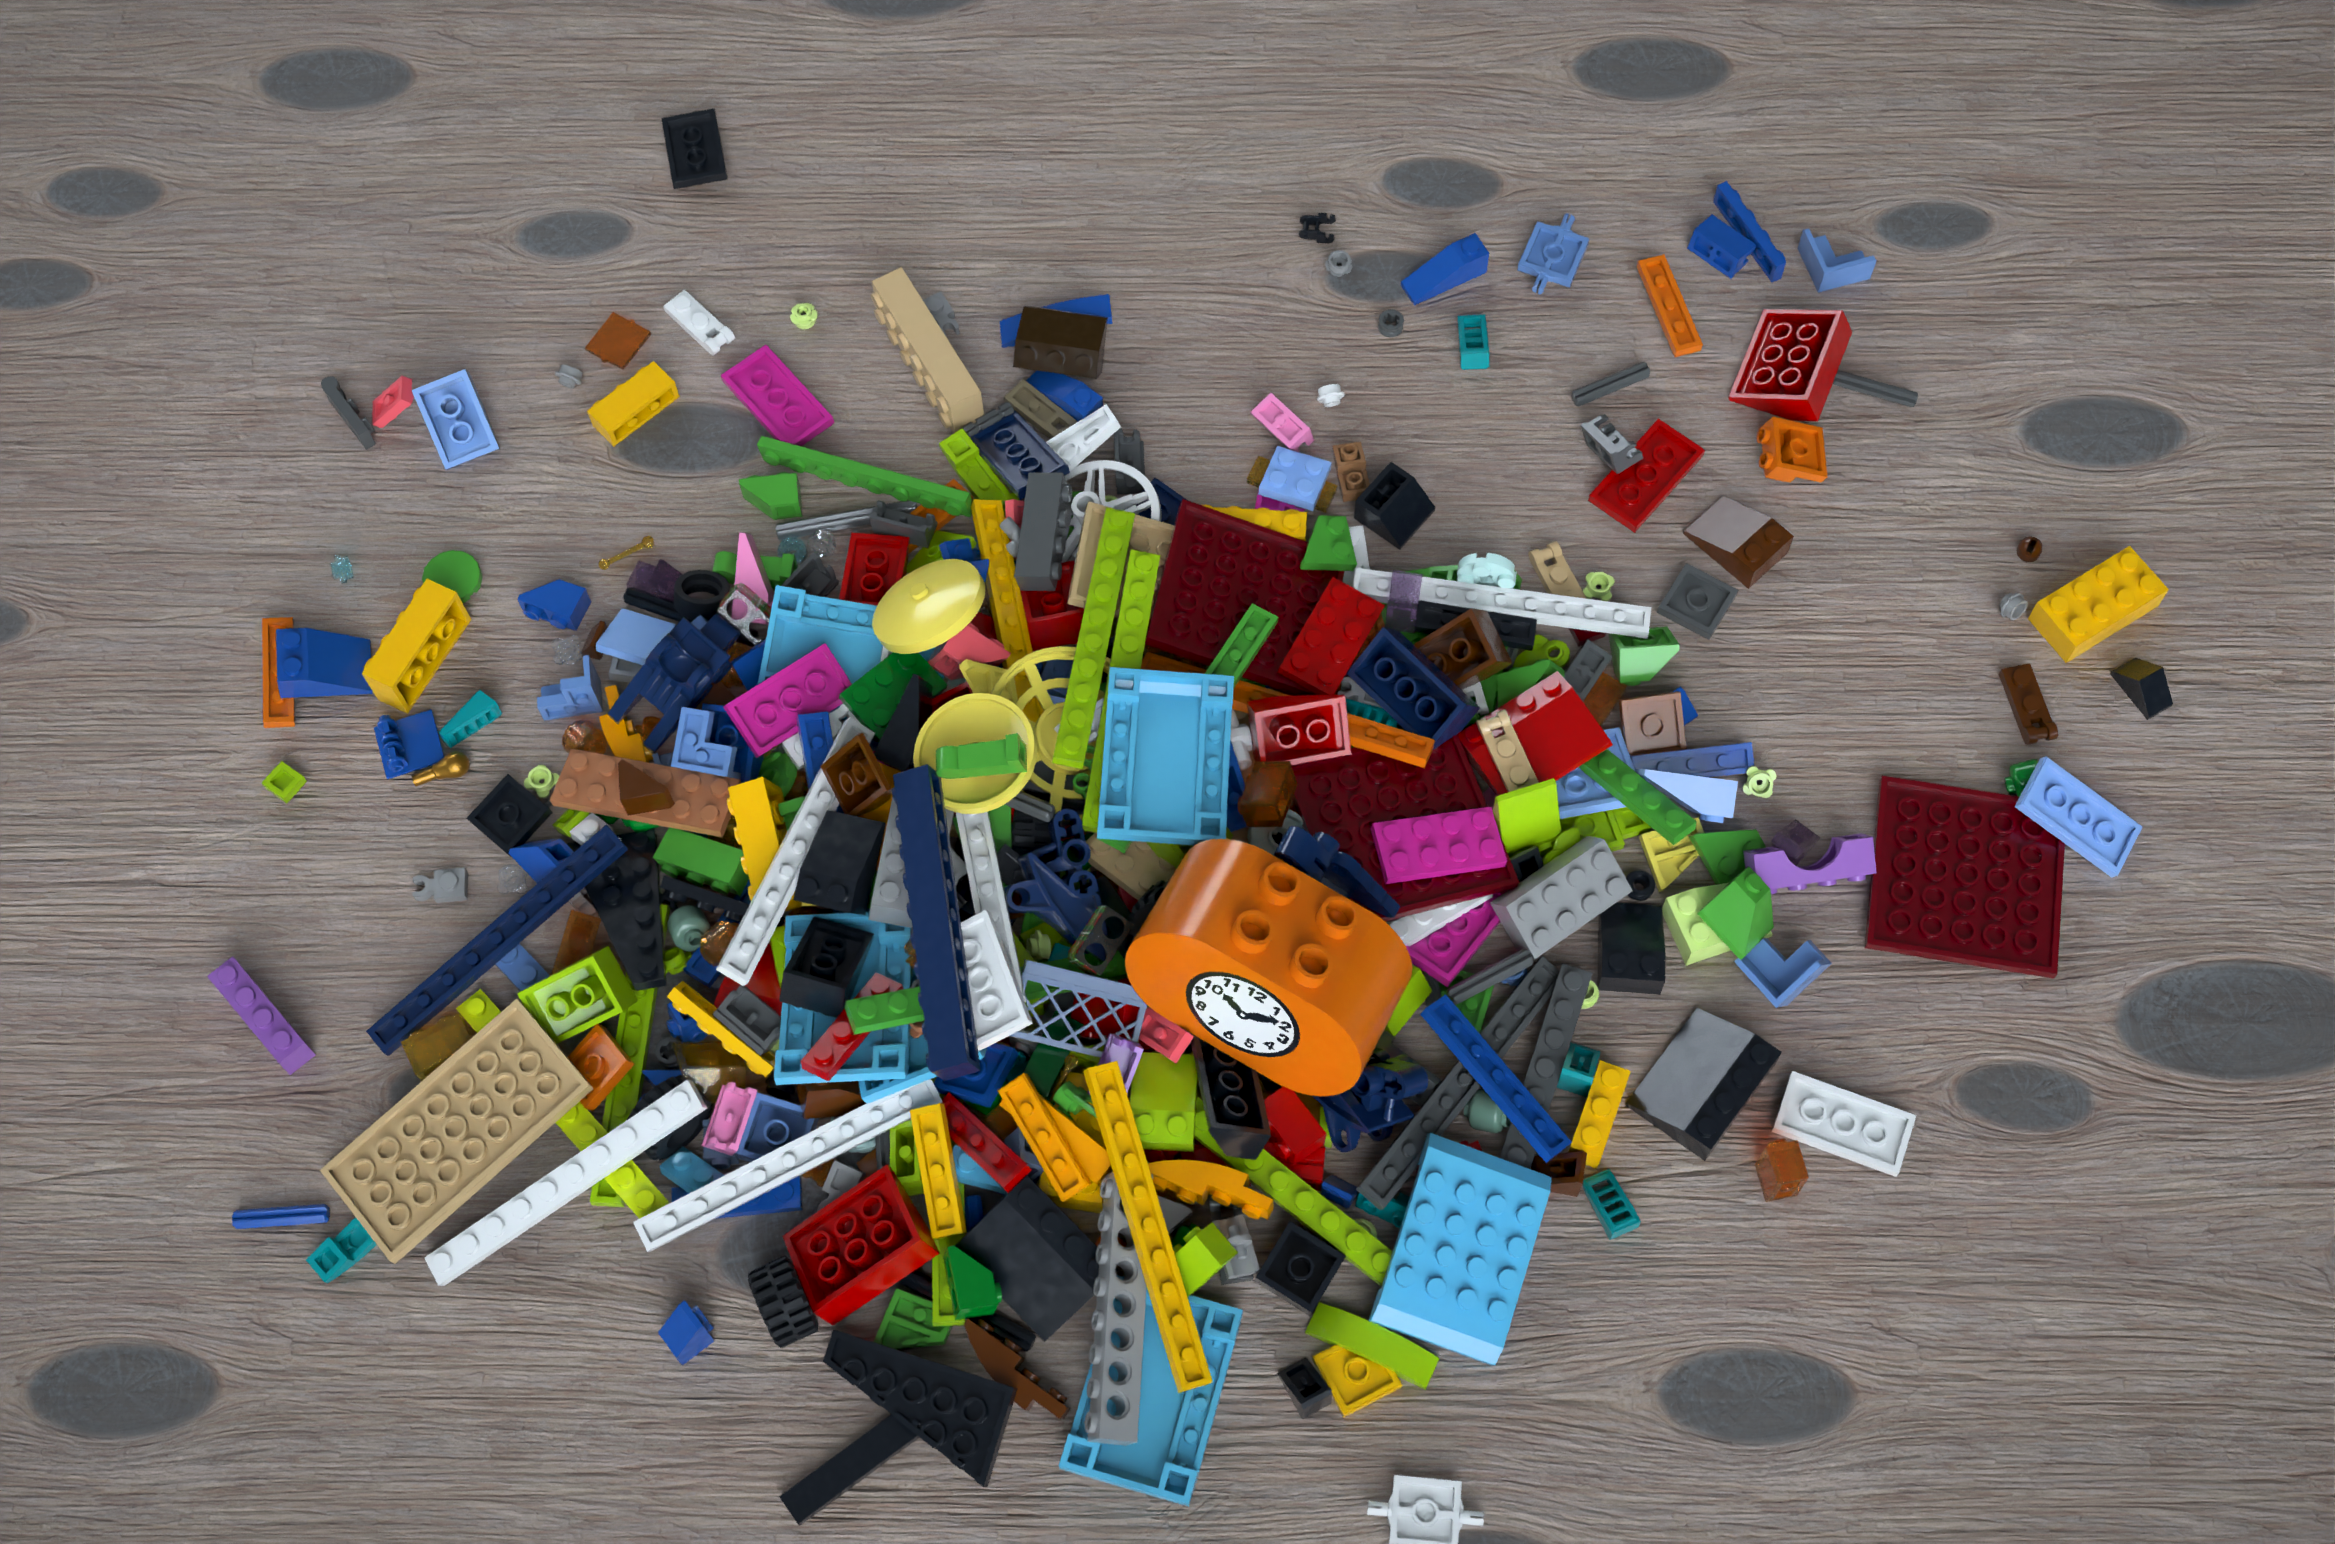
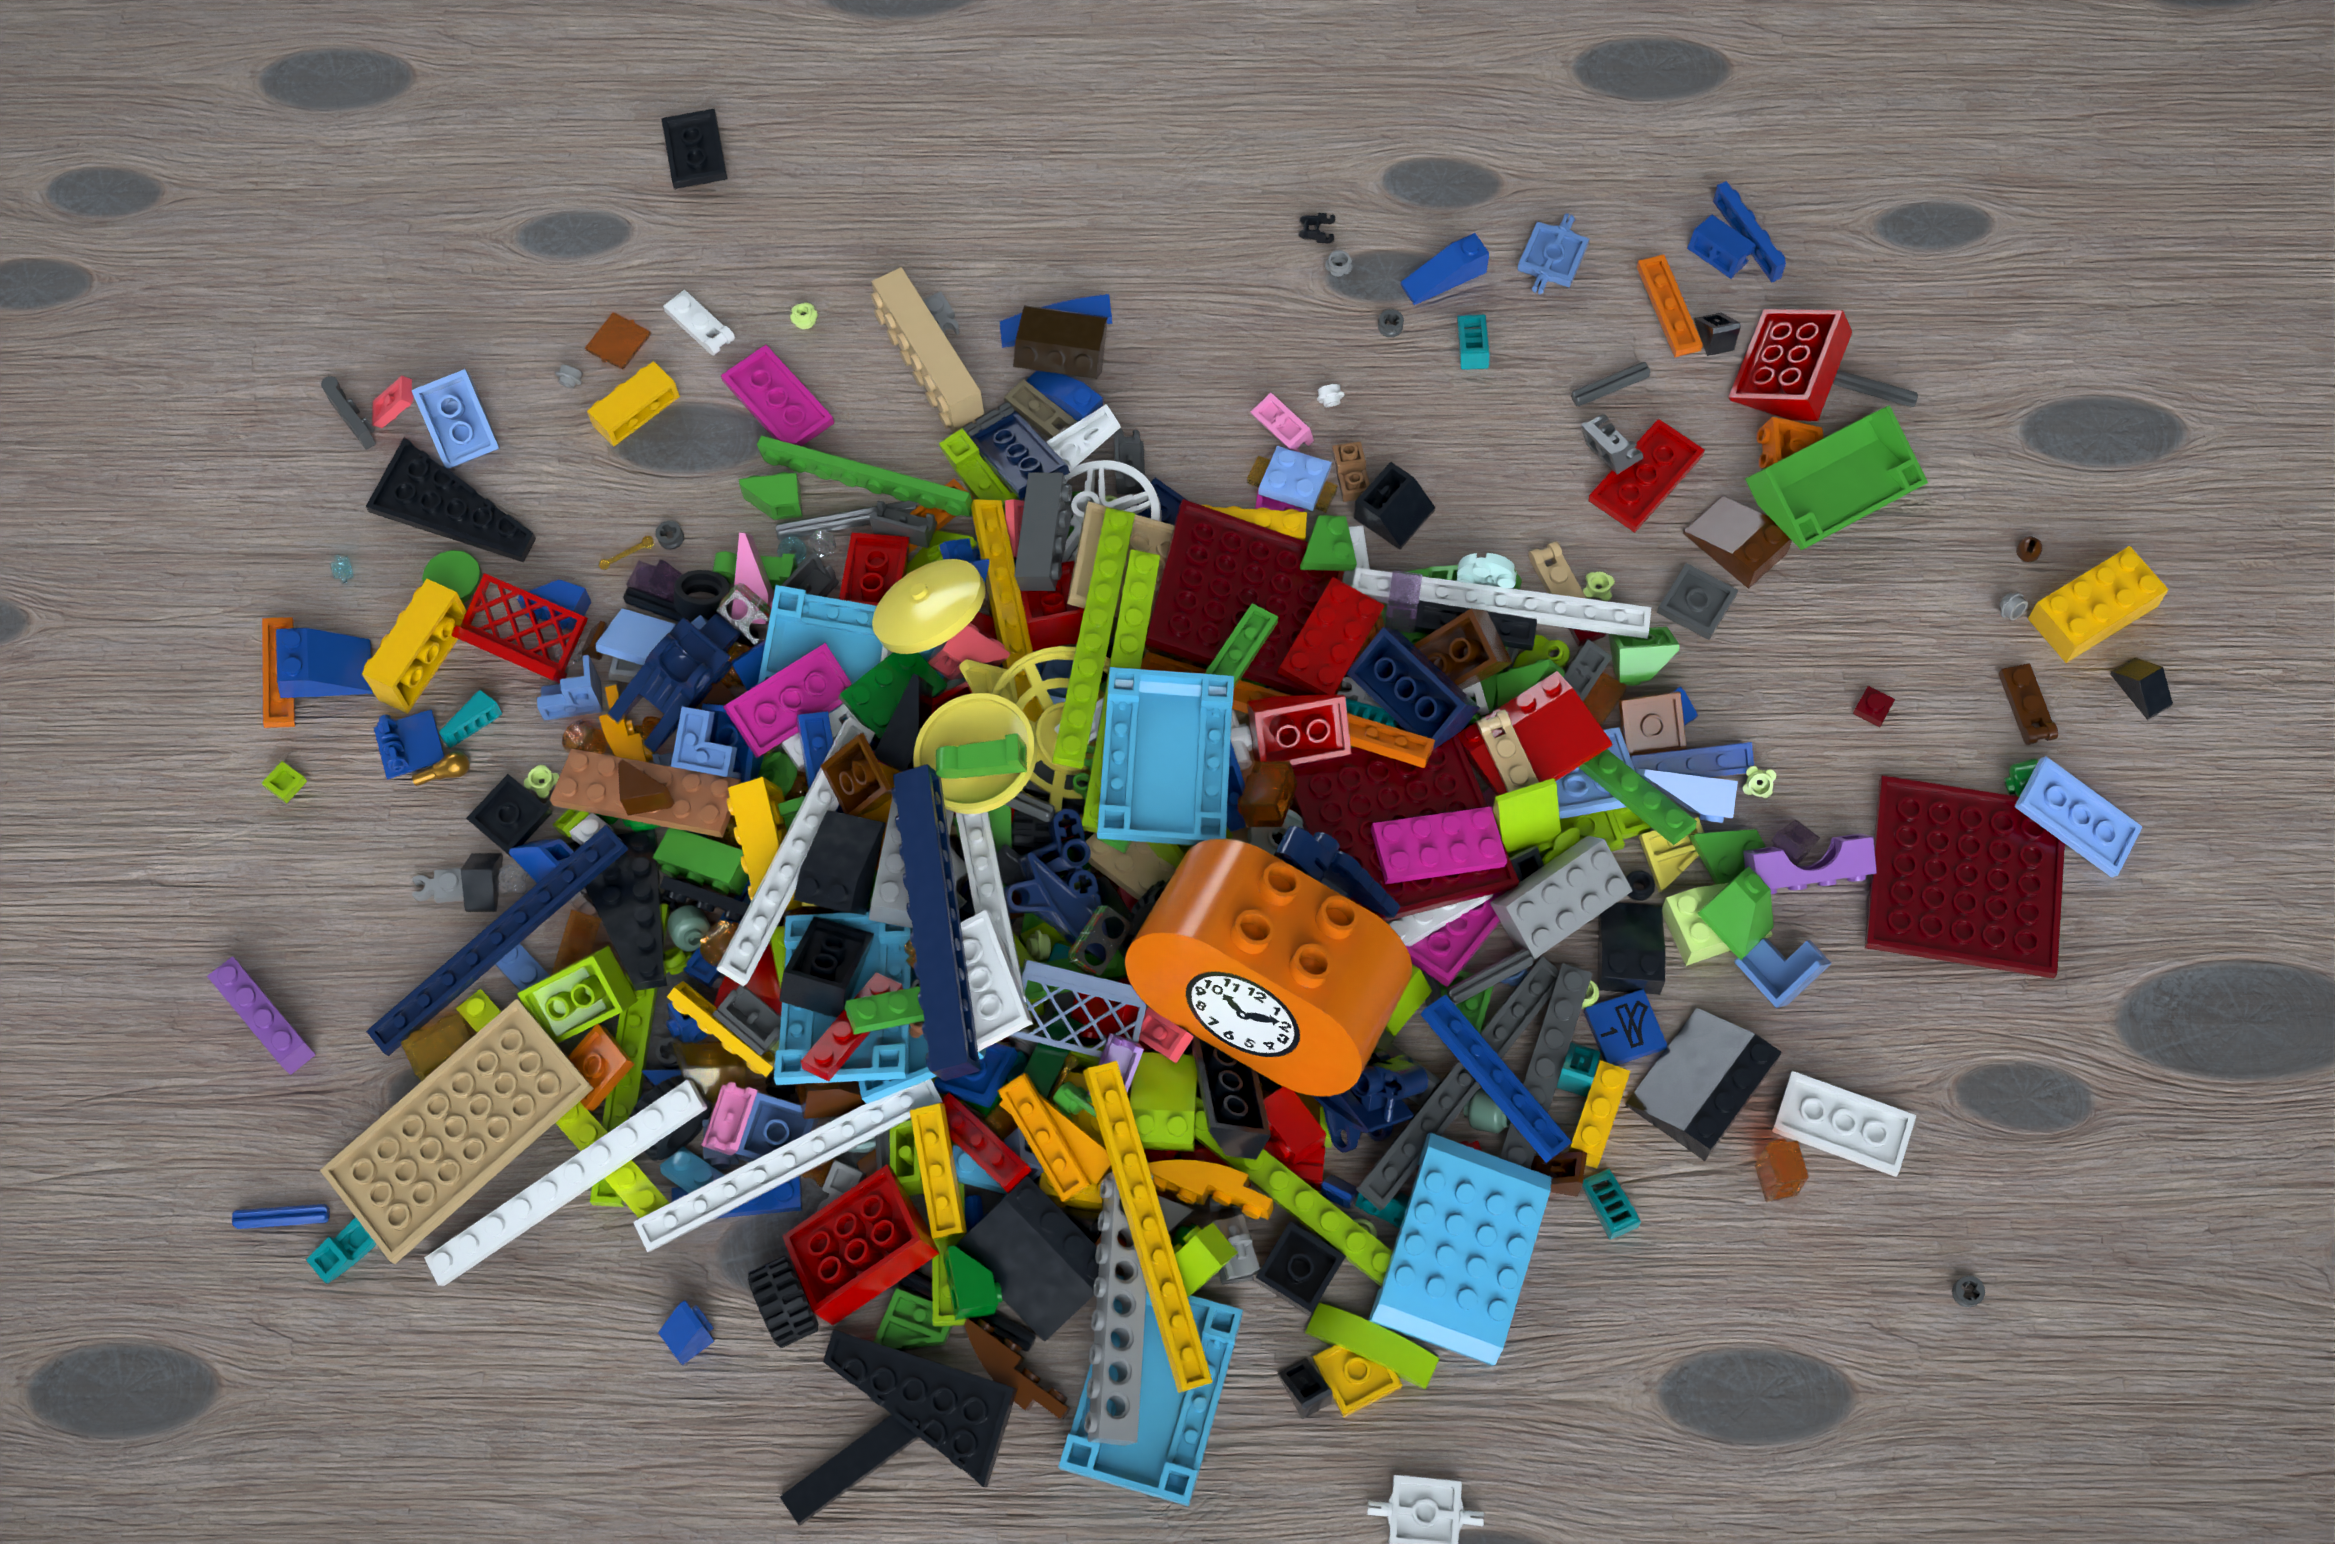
light grey arm [999,517,1021,557] -> none
medium blue panel [1797,228,1876,293] -> none
none -> black wing [366,437,536,563]
none -> red fence [451,573,588,683]
none -> black slope [461,853,503,912]
none -> dark grey bush [655,520,684,549]
none -> black cone [1062,1205,1101,1243]
none -> blue tile [1584,989,1668,1066]
none -> black slope [1695,312,1741,356]
none -> bright green slope [1745,405,1928,550]
none -> dark red plate [1853,686,1895,727]
none -> dark grey bush [1952,1276,1985,1307]

